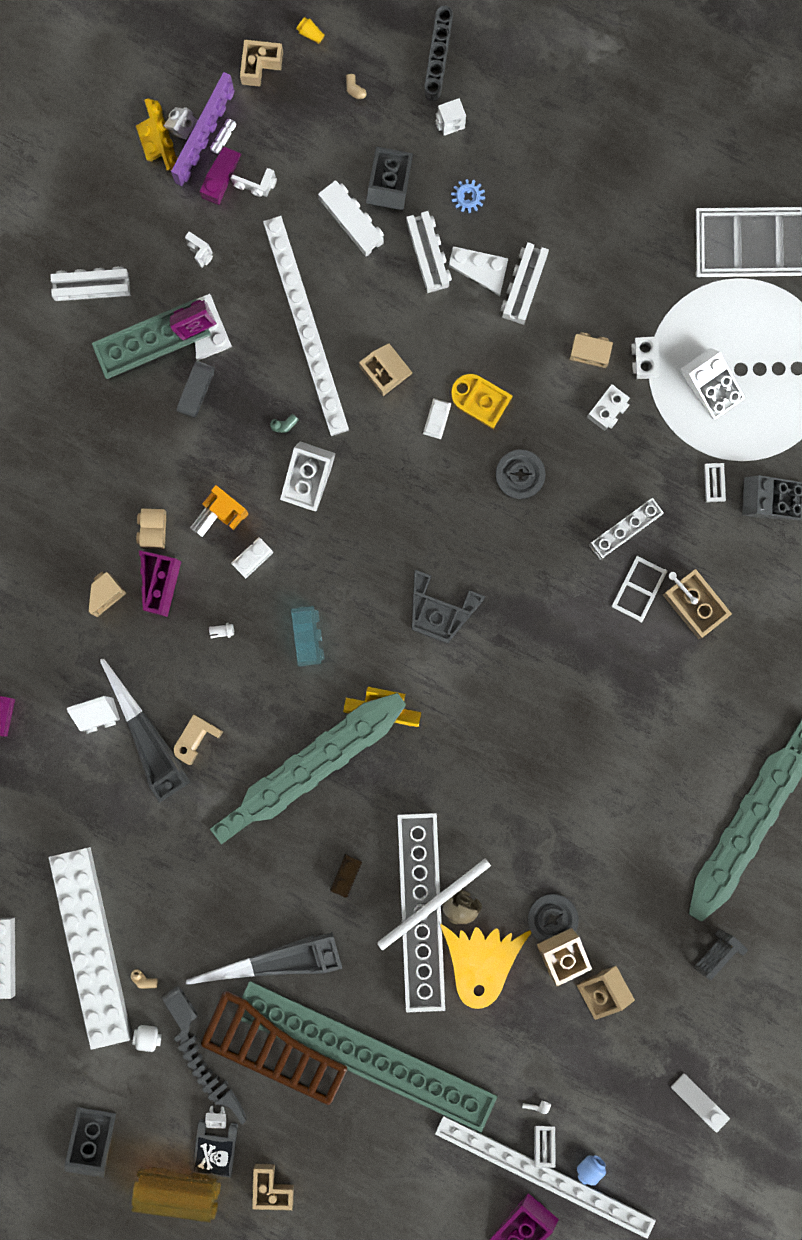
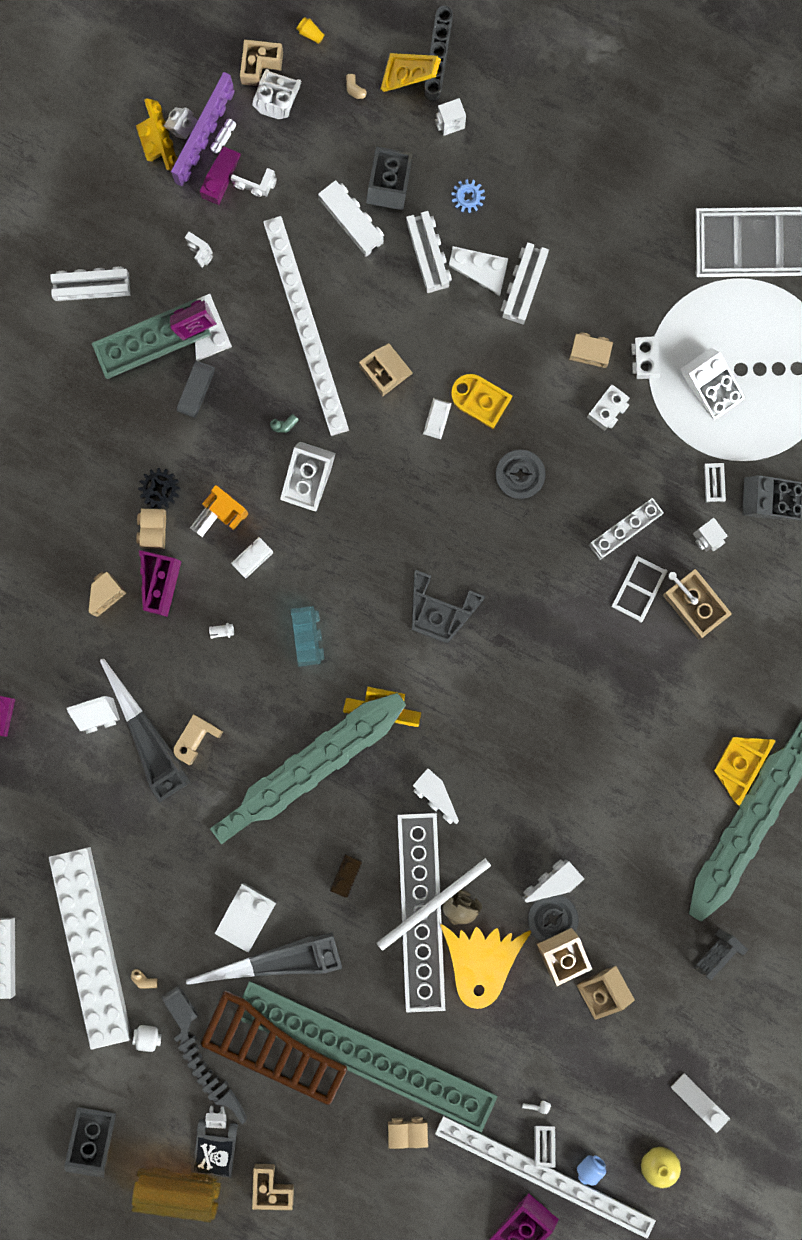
none -> black gear [138,468,181,509]
none -> white slope [215,883,277,953]
none -> white slope [253,69,301,119]
none -> yellow wing [381,53,441,92]
none -> tan brick [388,1117,428,1149]
none -> white slope [412,768,459,824]
none -> white slope [522,859,584,902]
none -> light yellow cylinder [641,1147,681,1188]
none -> white brick [693,518,728,552]
none -> yellow wing [713,737,775,806]

